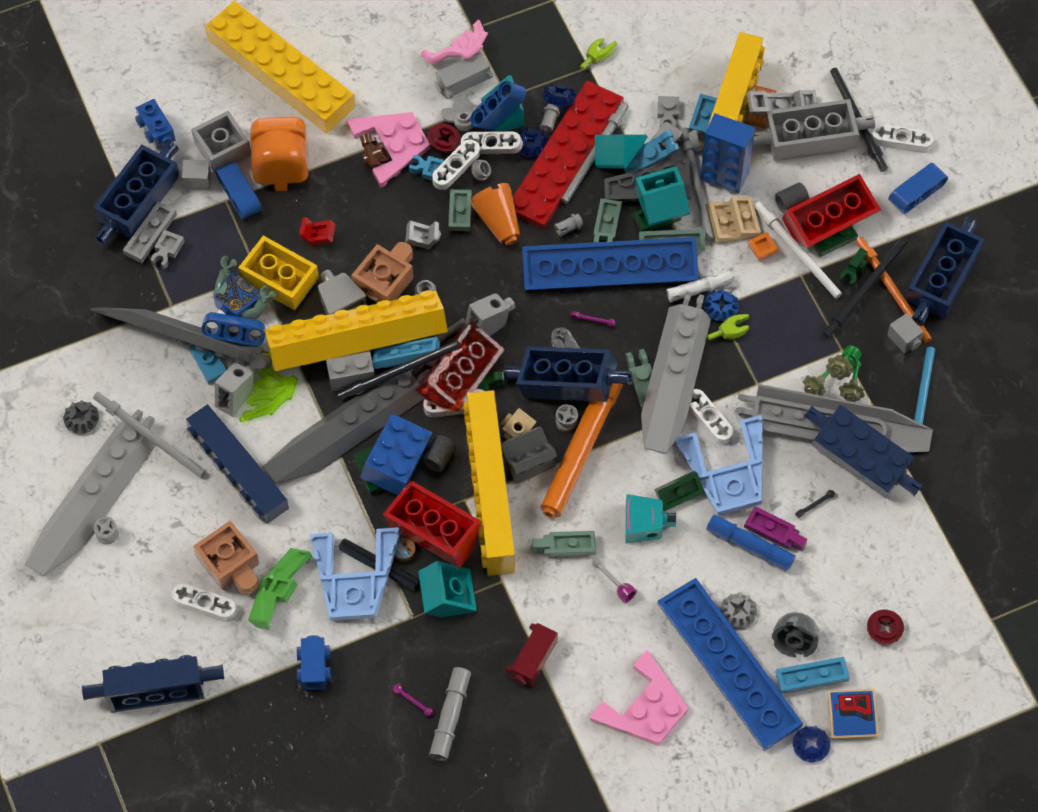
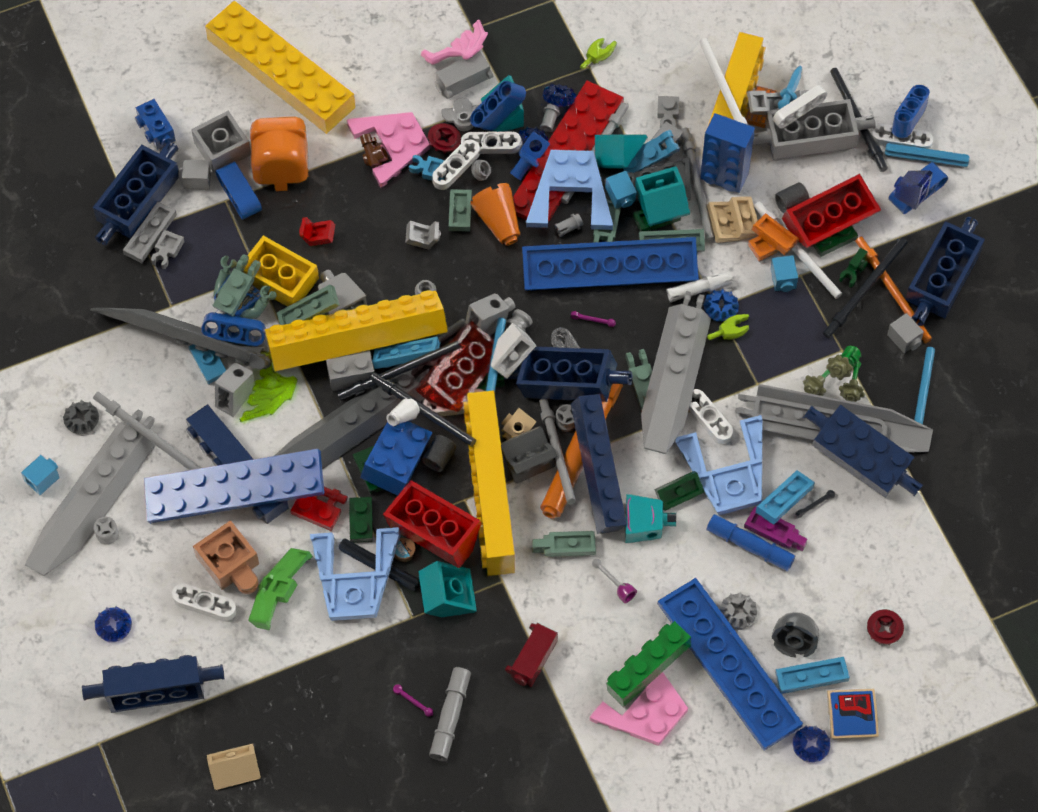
blue brick [297,635,331,691] -> none
nougat brick [351,242,413,303] -> none
dark azure plate [689,94,717,136] -> none
light grey tile [689,129,704,152] -> none
none -> dark azure brick [21,455,60,495]
none -> clear blue gear [94,606,132,642]
none -> plate [144,449,324,523]
none -> tan panel [207,744,261,790]
none -> sand green hinge [212,254,261,317]
none -> sand green plate [277,285,340,325]
none -> red plate [290,486,348,531]
none -> dark green plate [349,497,373,543]
none -> black bar [370,372,476,447]
none -> white cone [387,399,420,426]
none -> dark azure bar [486,318,506,393]
none -> white slope [491,323,536,378]
none -> light grey wheel [505,309,533,332]
none -> blue bracket [510,132,550,180]
none -> light blue wing [526,150,613,230]
none -> light grey bar [539,399,576,505]
none -> dark blue brick [571,394,627,534]
none -> dark azure brick [605,171,637,209]
none -> green brick [606,621,691,708]
none -> white bar [699,38,748,125]
none -> orange tile [751,213,799,255]
none -> dark azure plate [756,470,815,525]
none -> dark azure brick [770,255,798,292]
none -> white beam [772,85,827,128]
none -> dark azure sword [778,66,802,109]
none -> dark azure axle [885,143,970,167]
none -> blue beam [891,85,930,138]
none -> clear blue slope [894,170,933,210]

